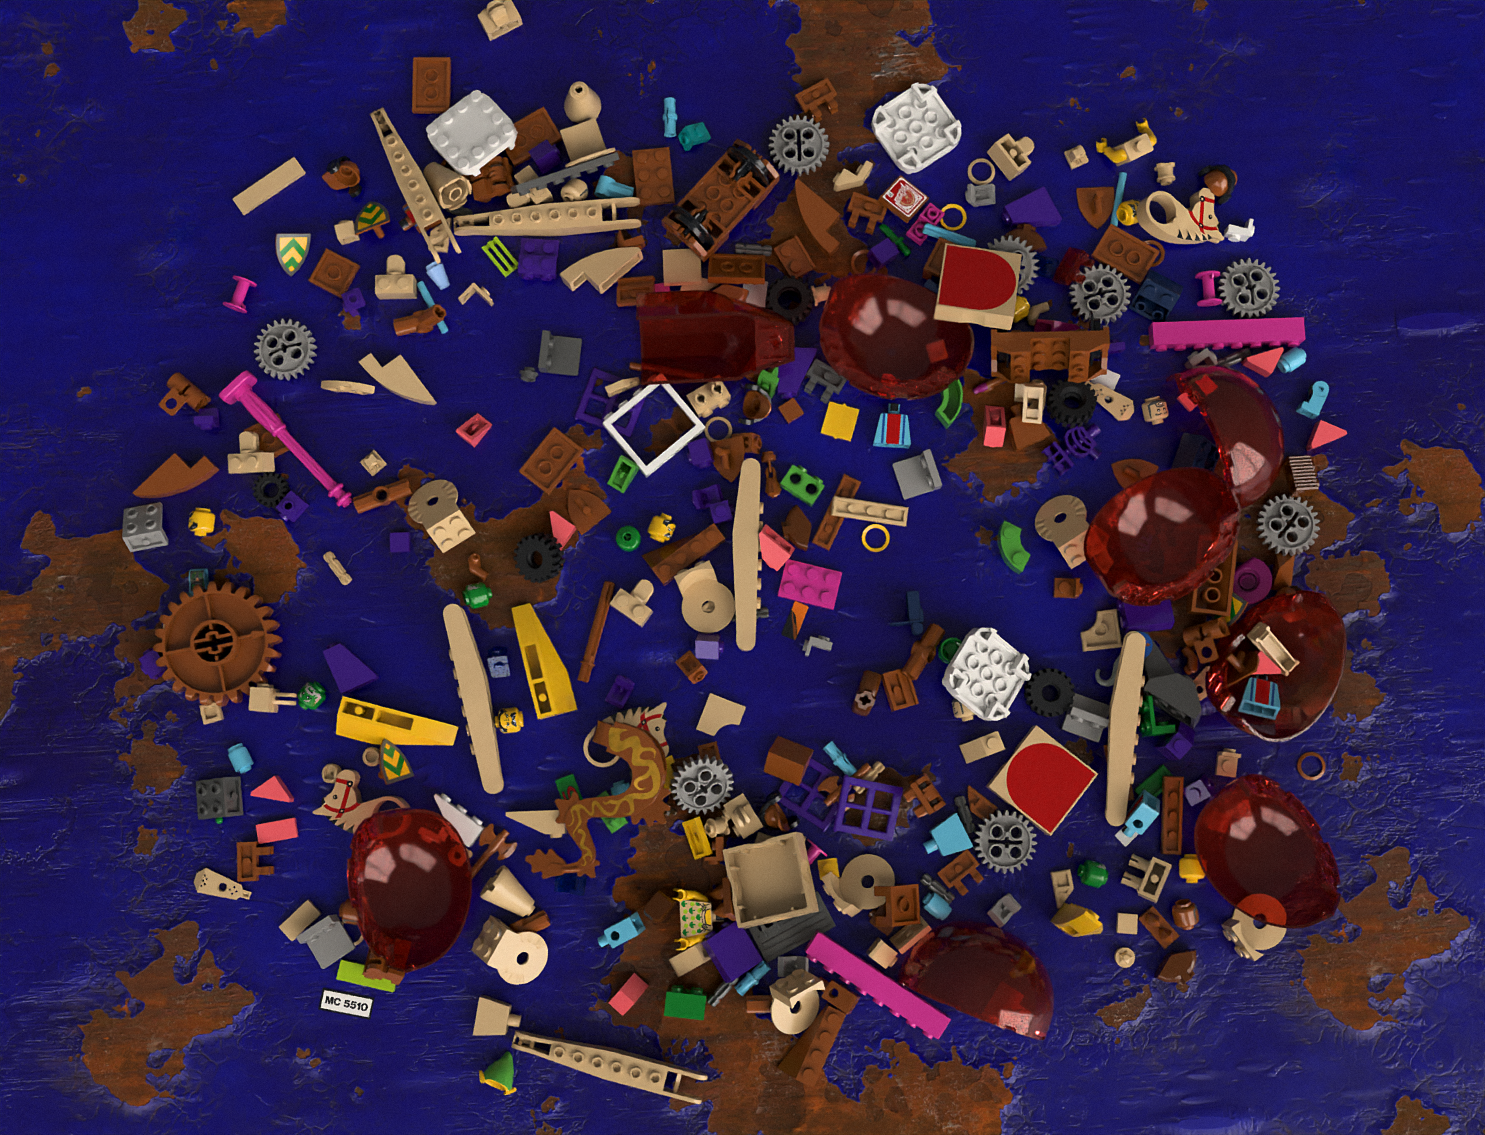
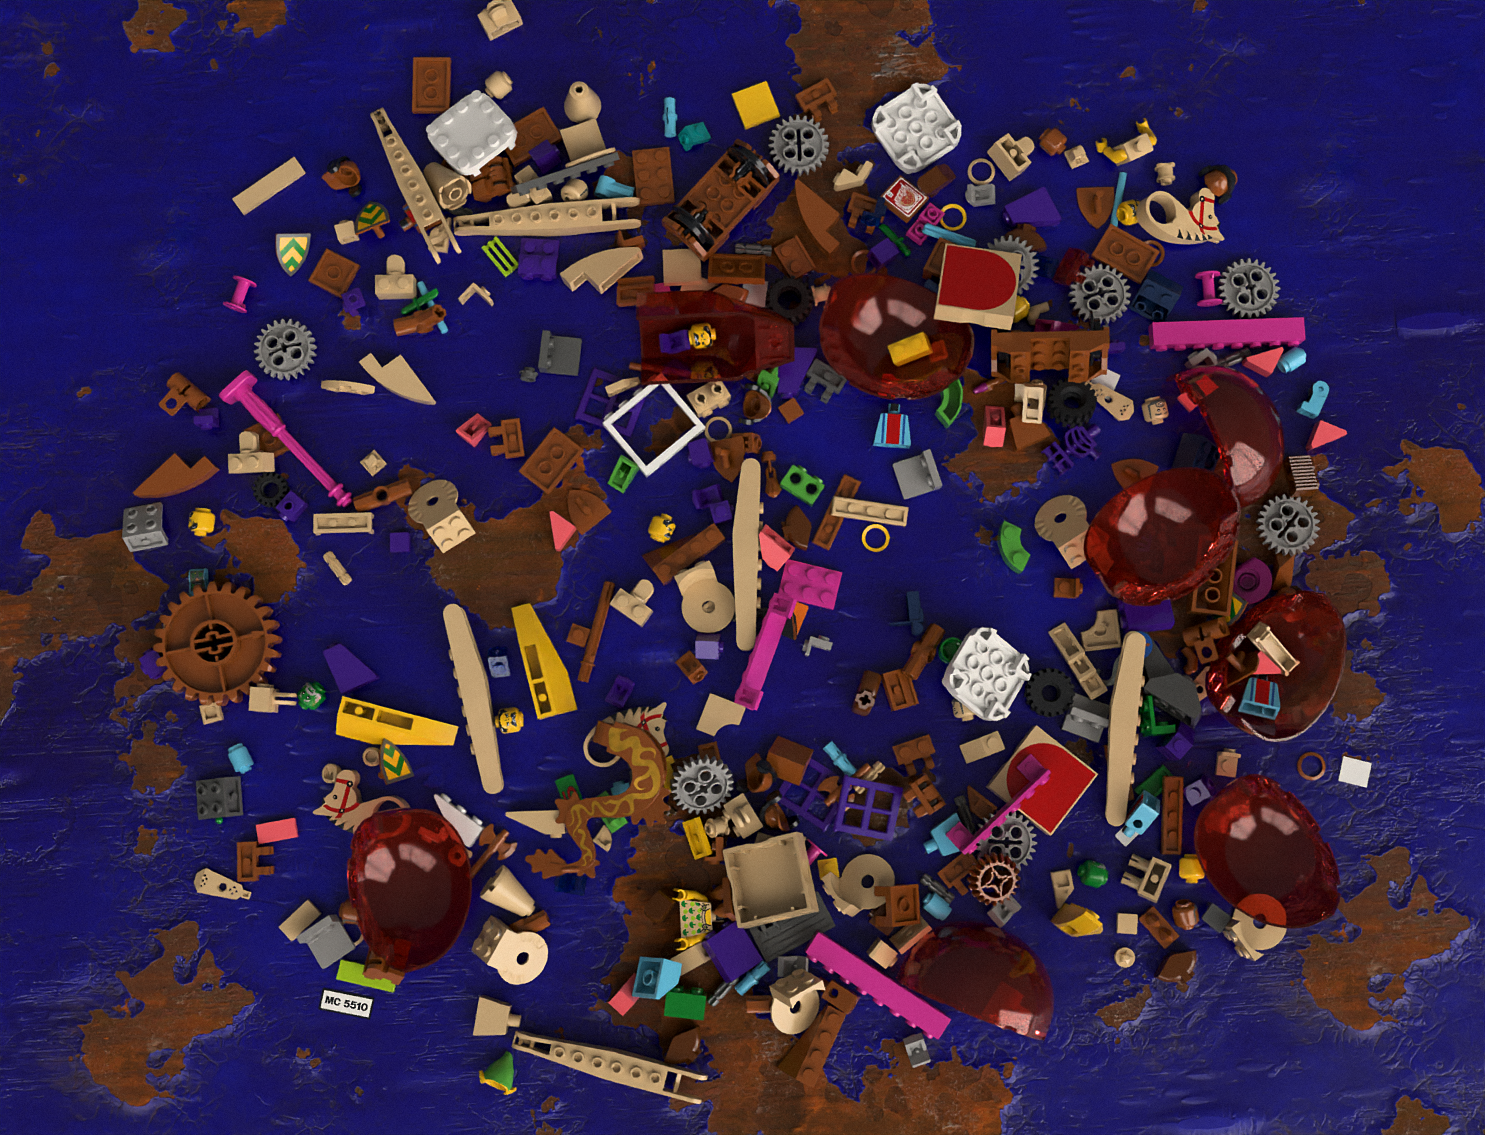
coral slope [250,776,294,802] -> none
light blue cone [426,261,450,290] -> none
green head [462,582,492,609] -> none
dark orange arm [468,553,489,581] -> none
black tyre [513,532,565,583] -> none
medium azure torso [597,912,646,948] -> none
green head [616,526,641,552] -> none
yellow piece [821,401,859,442] -> none
white bracket [1223,218,1255,242] -> none
none -> tan container [313,512,374,535]
none -> green piece [401,288,439,315]
none -> tan head [485,71,513,99]
none -> dark orange plate [488,418,525,459]
none -> dark orange plate [566,623,591,648]
none -> tan tile [593,825,612,852]
none -> medium azure slope [632,957,682,999]
none -> dark purple bracket [659,330,690,354]
none -> reddish brown piece [664,1025,702,1065]
none -> yellow head [688,323,716,349]
none -> yellow tile [732,81,780,130]
none -> dark pink bracket [734,593,797,710]
none -> dark orange cap [735,753,778,793]
none -> clear blue bracket [861,196,887,226]
none -> yellow brick [888,332,933,367]
none -> dark orange plate [892,734,936,777]
none -> light grey bracket [903,1033,931,1068]
none -> reddish brown piece [917,164,956,198]
none -> dark pink bracket [945,754,1051,855]
none -> dark orange gear [967,852,1021,906]
none -> dark orange head [1039,128,1067,156]
none -> tan slope [1048,622,1108,700]
none -> dark grey panel [1201,902,1232,933]
none -> white sticker [1338,756,1372,788]

